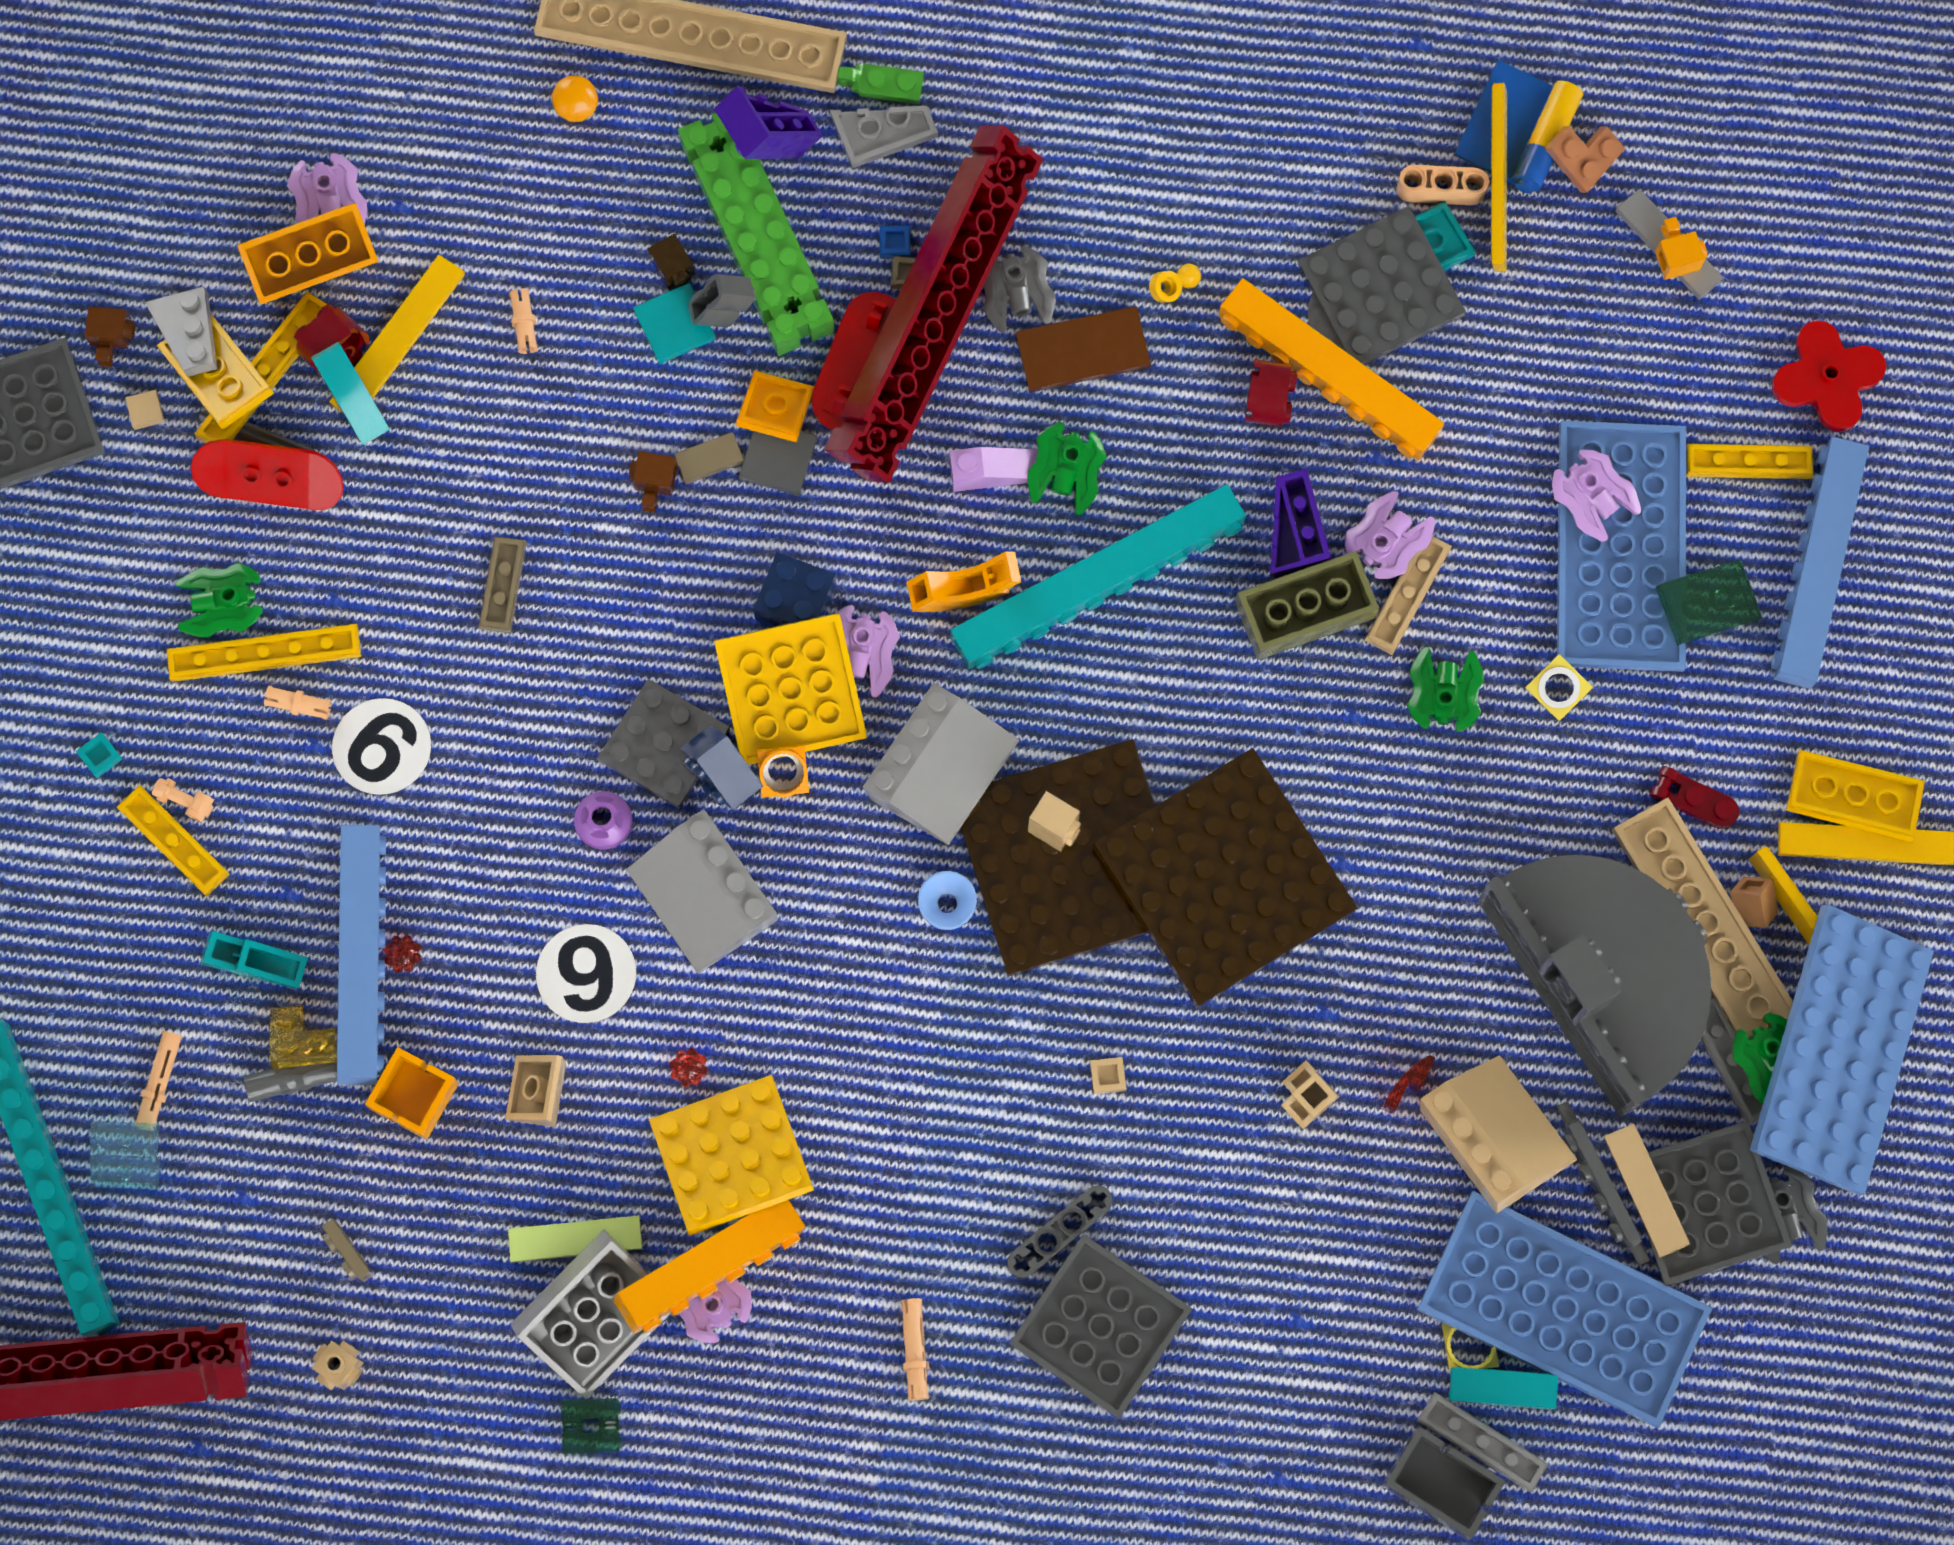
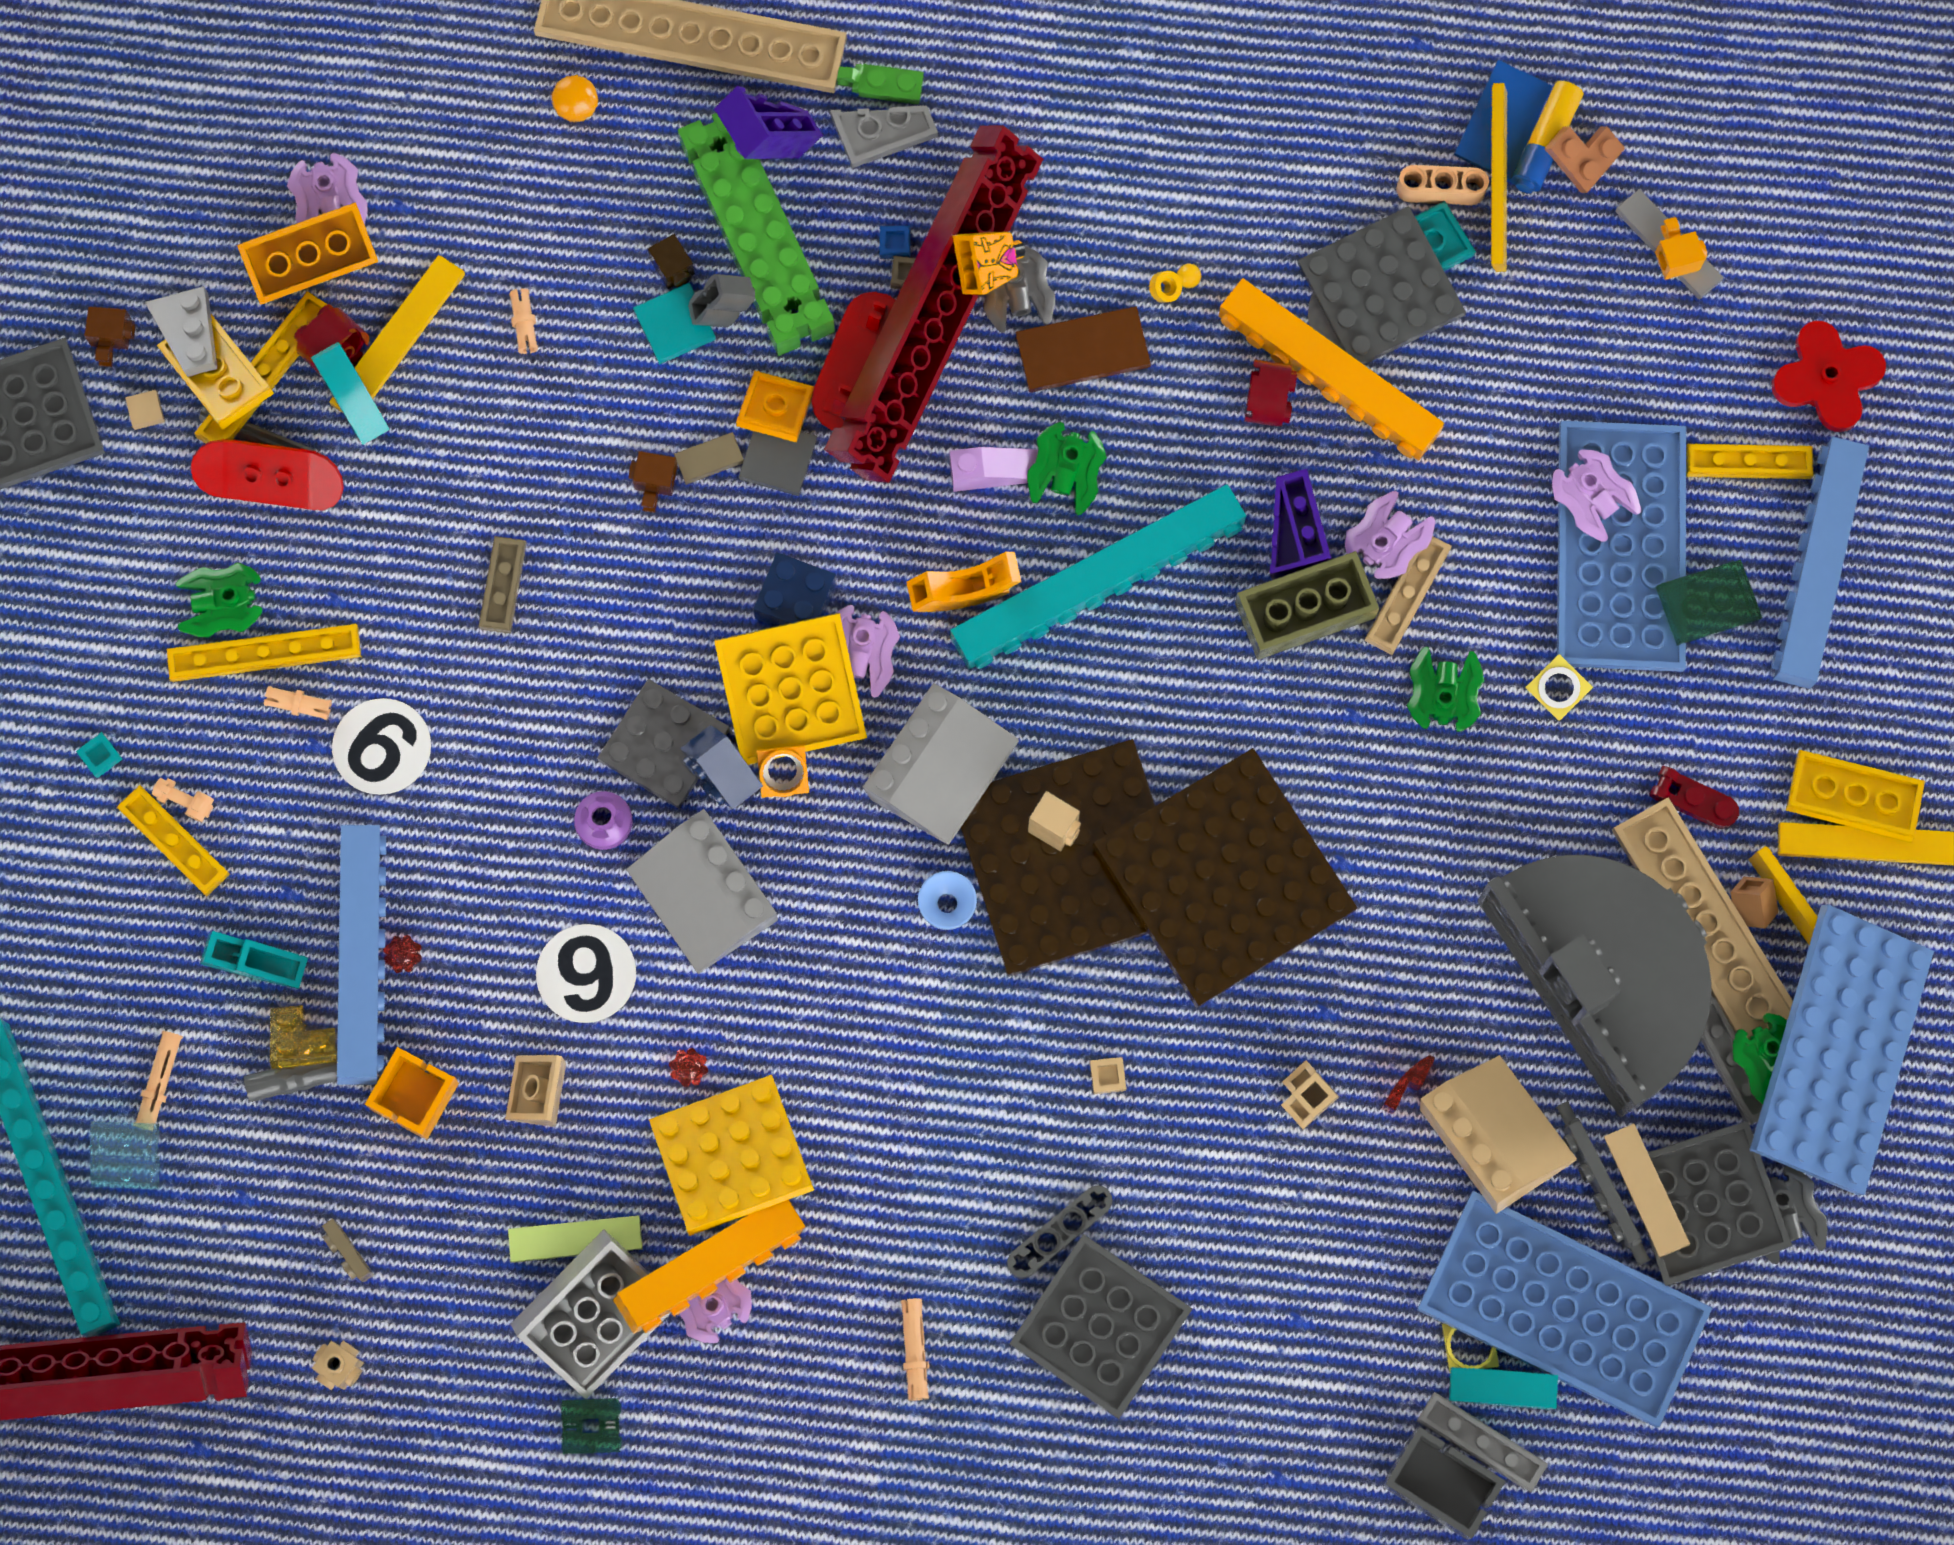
none -> light orange torso [953,232,1025,295]

